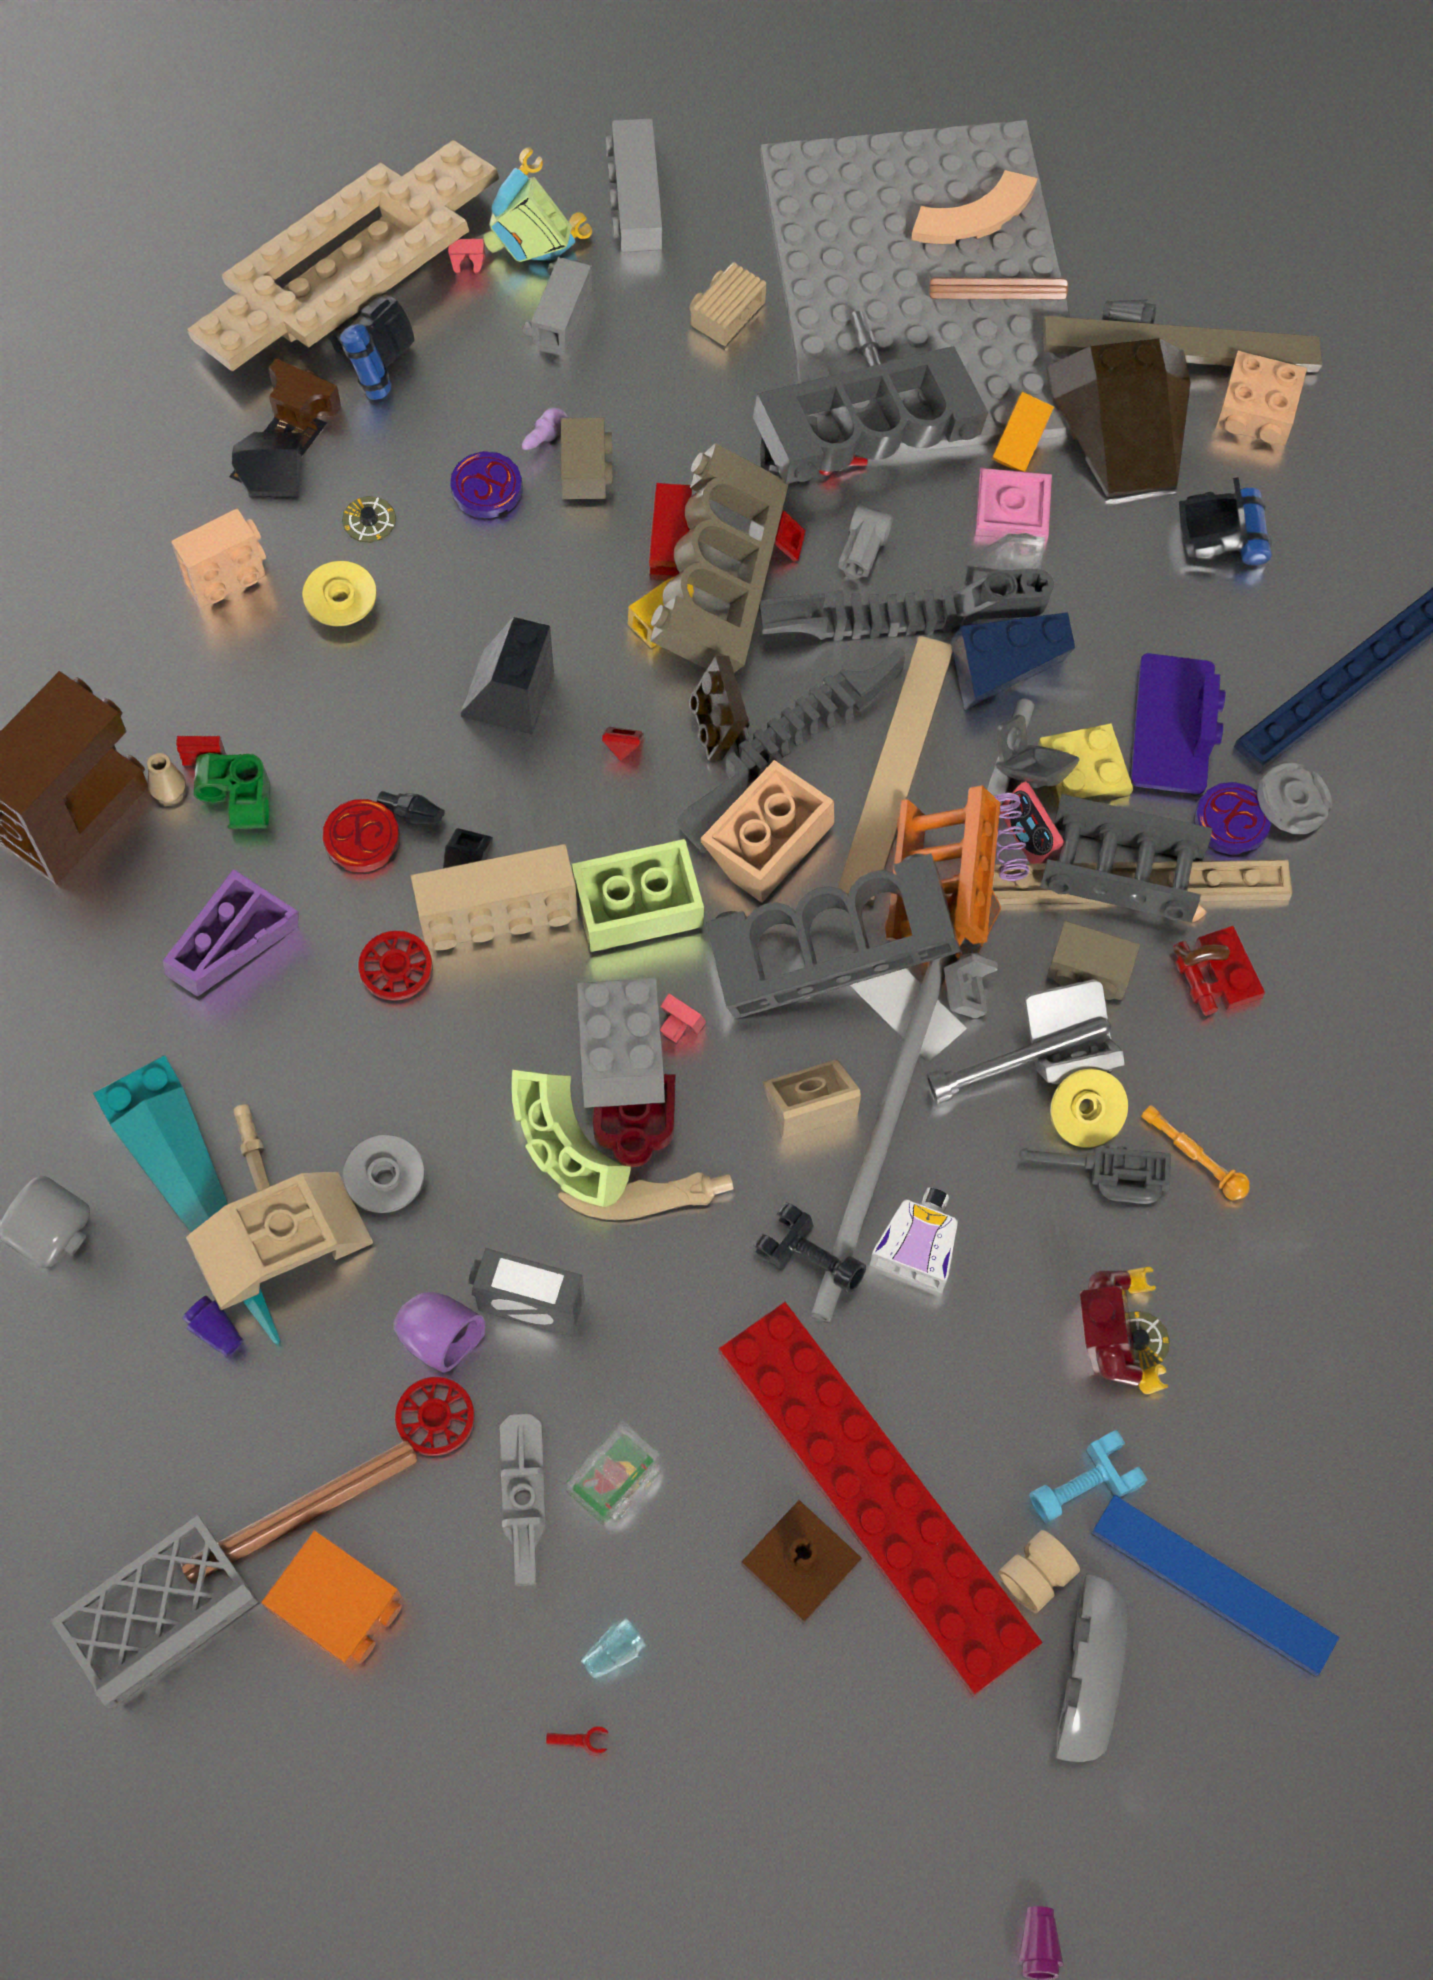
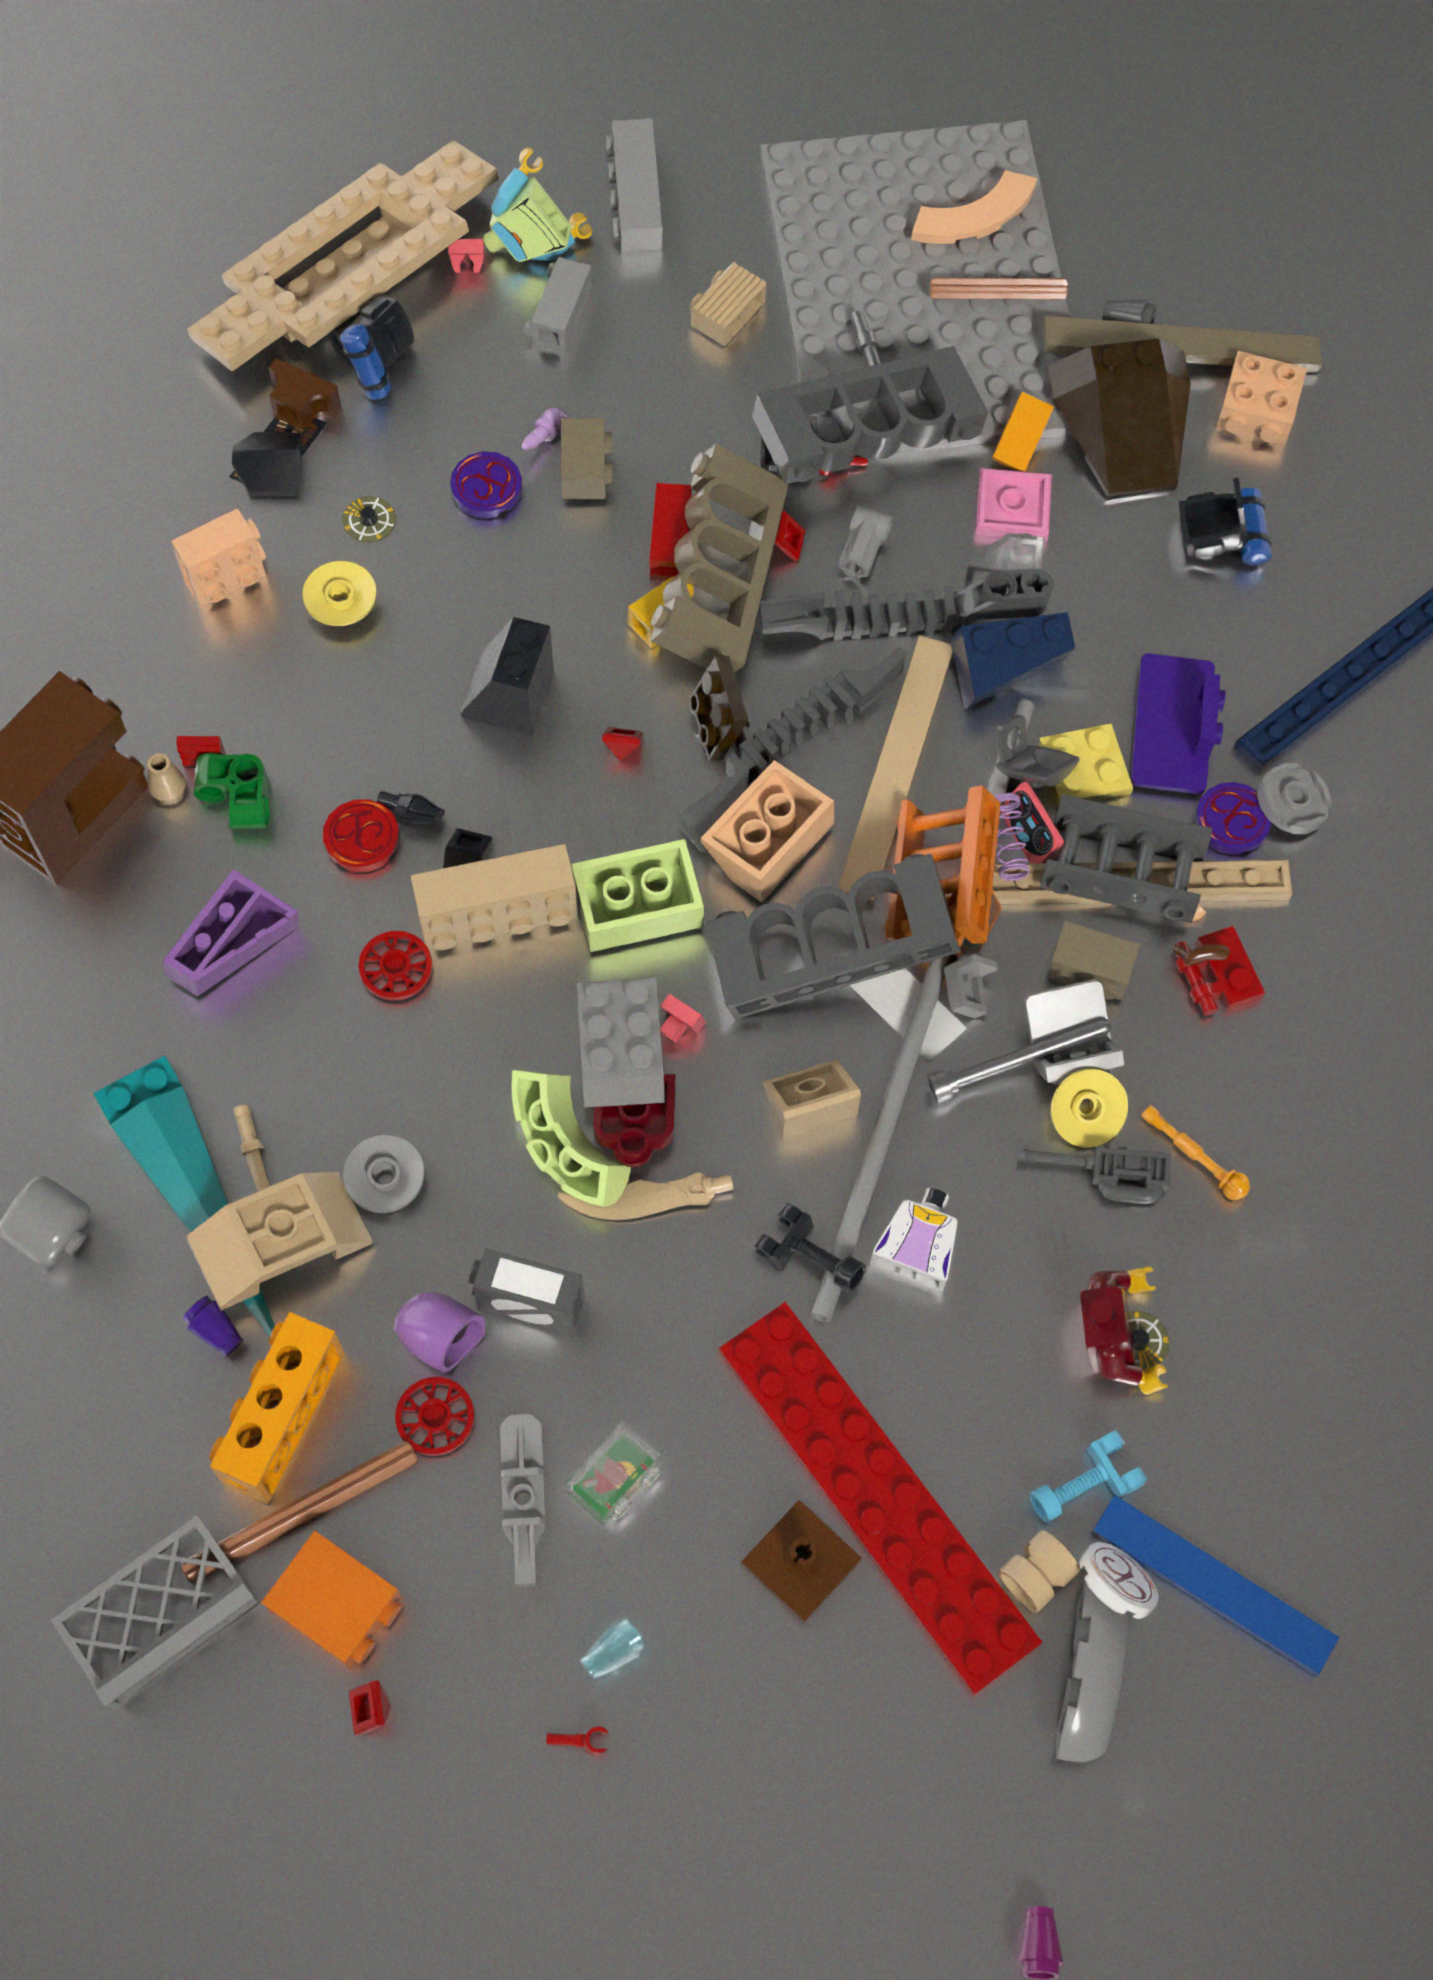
none -> light orange brick [209,1312,345,1505]
none -> red slope [349,1680,391,1735]
none -> white tile [1079,1542,1159,1619]

